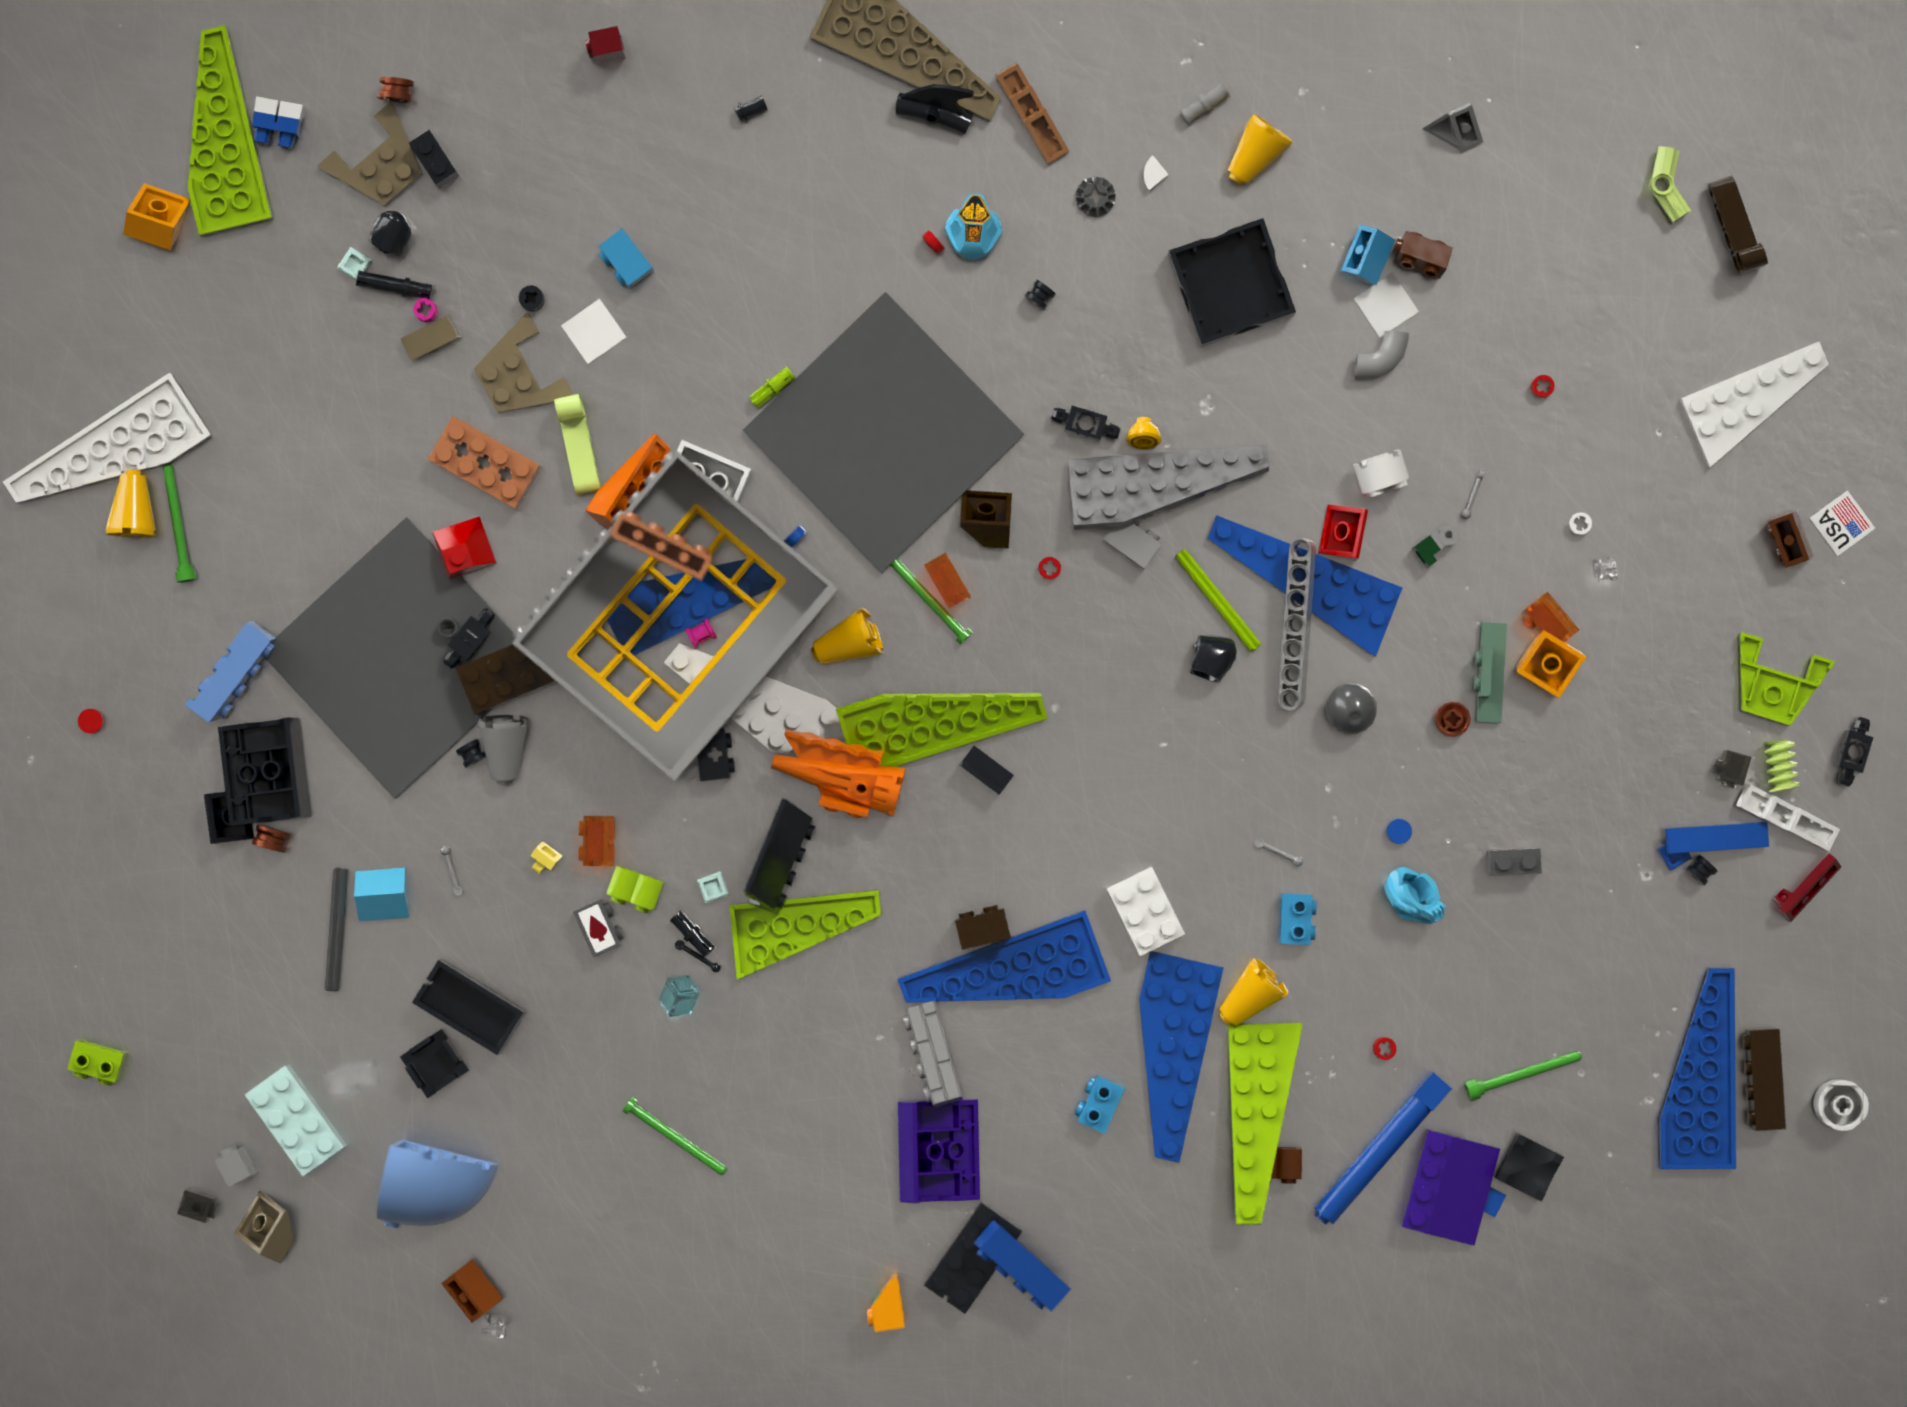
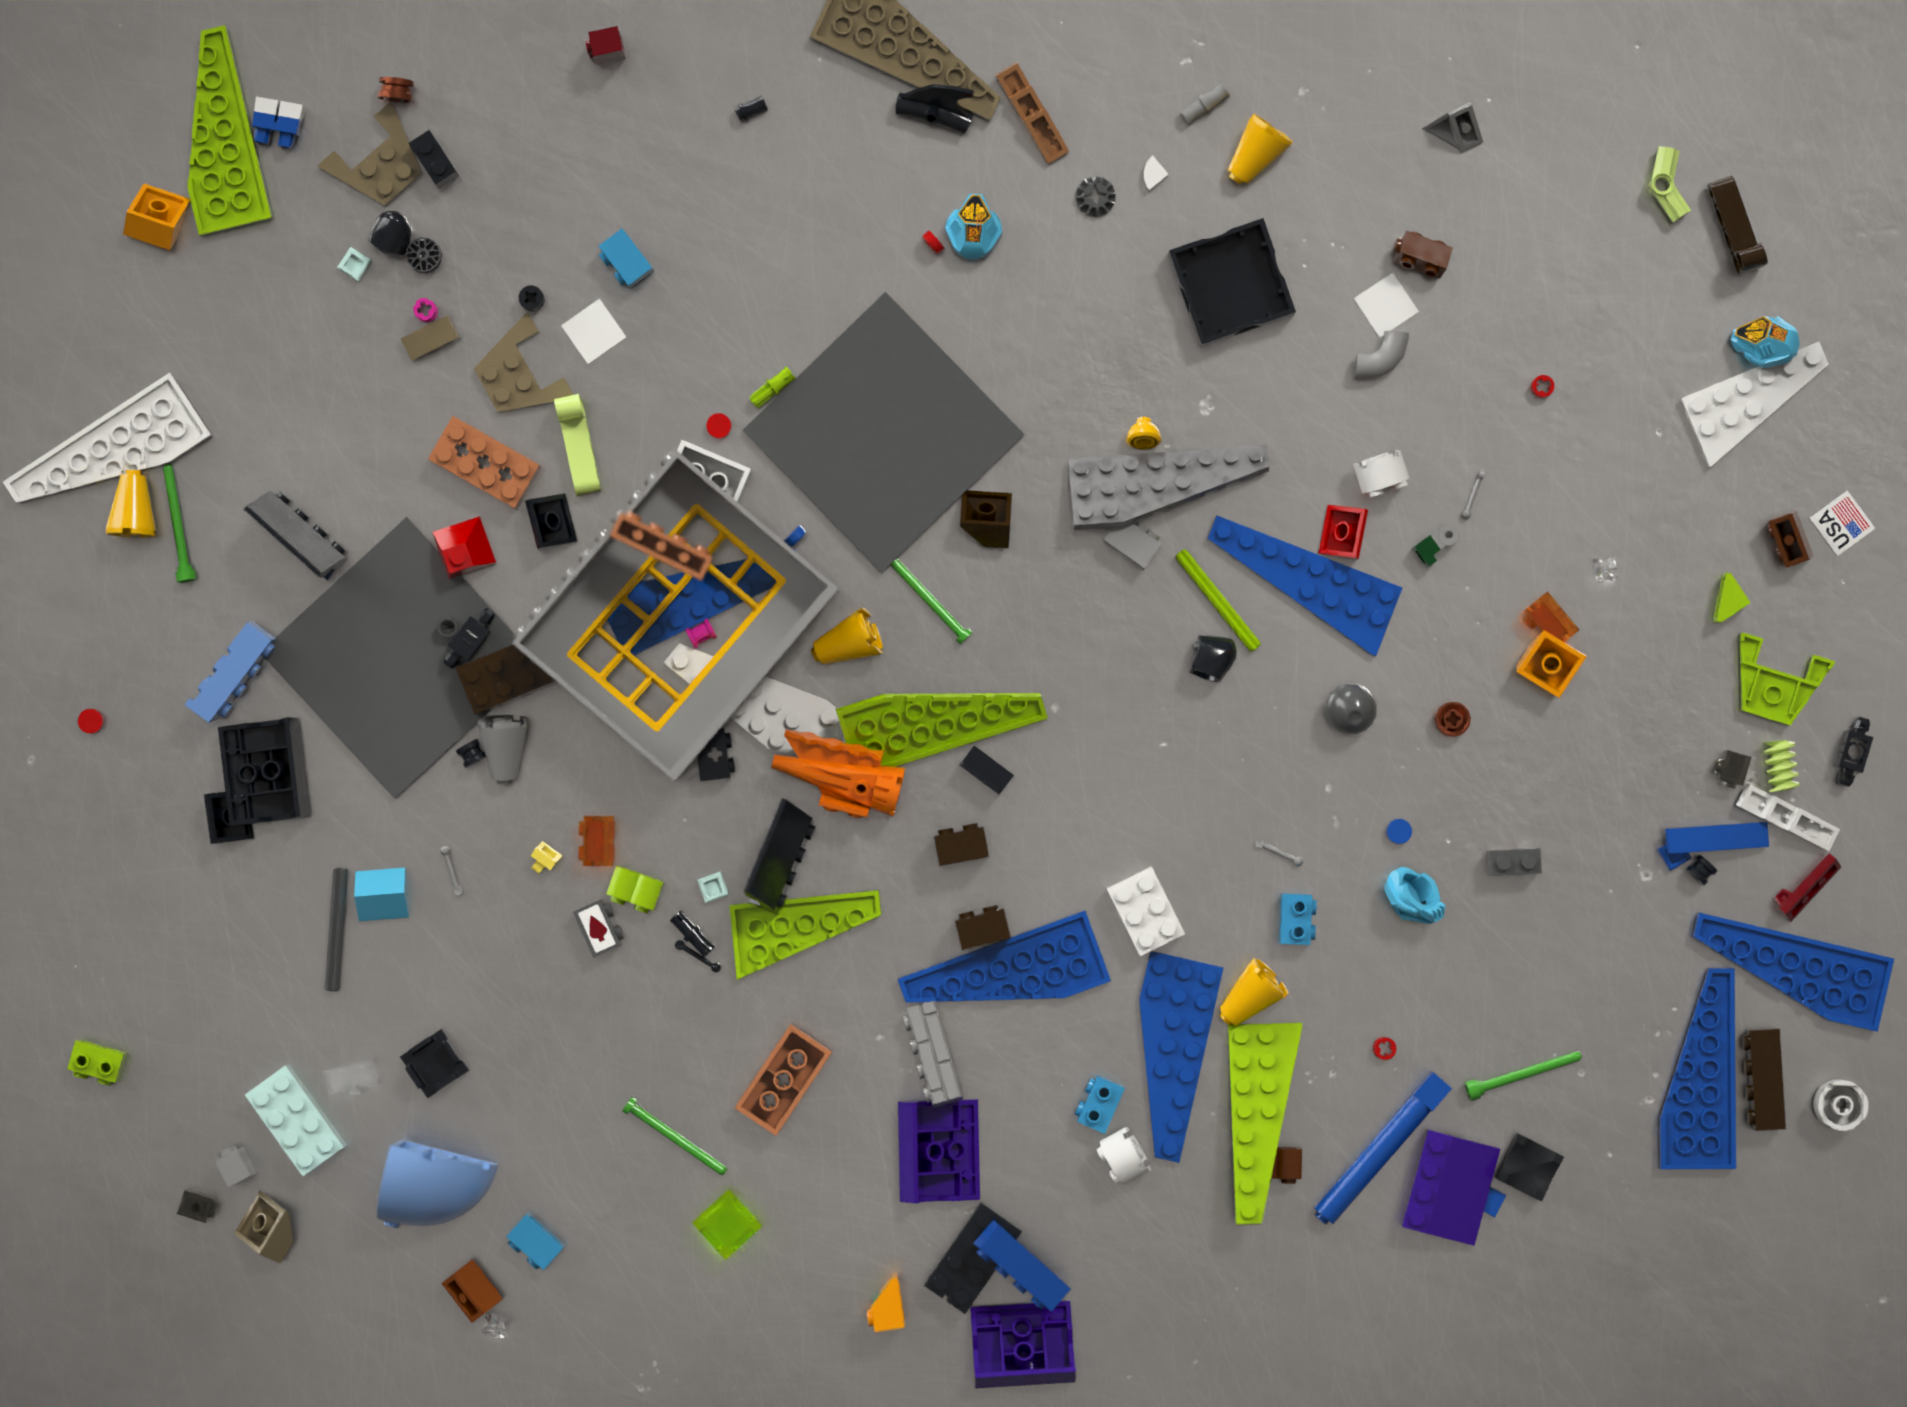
copper wheel [251,824,291,853] -> none
black pin [356,270,432,300] -> none
black piece [412,959,526,1055] -> none
orange wedge [585,434,671,530] -> none
clear light blue panel [659,975,700,1017] -> none
clear orange hinge [924,552,970,609] -> none
black wheel [1024,279,1056,310] -> none
red bush [1038,557,1061,579] -> none
black piece [1051,405,1121,442] -> none
light grey beam [1278,538,1316,711] -> none
dark azure brick [1341,225,1395,285] -> none
sand green bracket [1474,622,1507,723] -> none
white bush [1569,512,1592,535] -> none
none -> piece [244,491,348,581]
none -> wheel [406,237,442,274]
none -> dark azure brick [506,1213,565,1270]
none -> black slope [525,493,577,551]
none -> clear neon green panel [692,1188,763,1260]
none -> red tile [706,413,732,439]
none -> nougat brick [735,1023,833,1136]
none -> dark brown brick [934,823,989,866]
none -> dark purple piece [970,1301,1076,1389]
none -> white brick [1097,1127,1151,1185]
none -> blue wing [1692,913,1894,1032]
none -> lime slope [1713,572,1751,623]
none -> medium azure helmet [1730,316,1800,368]

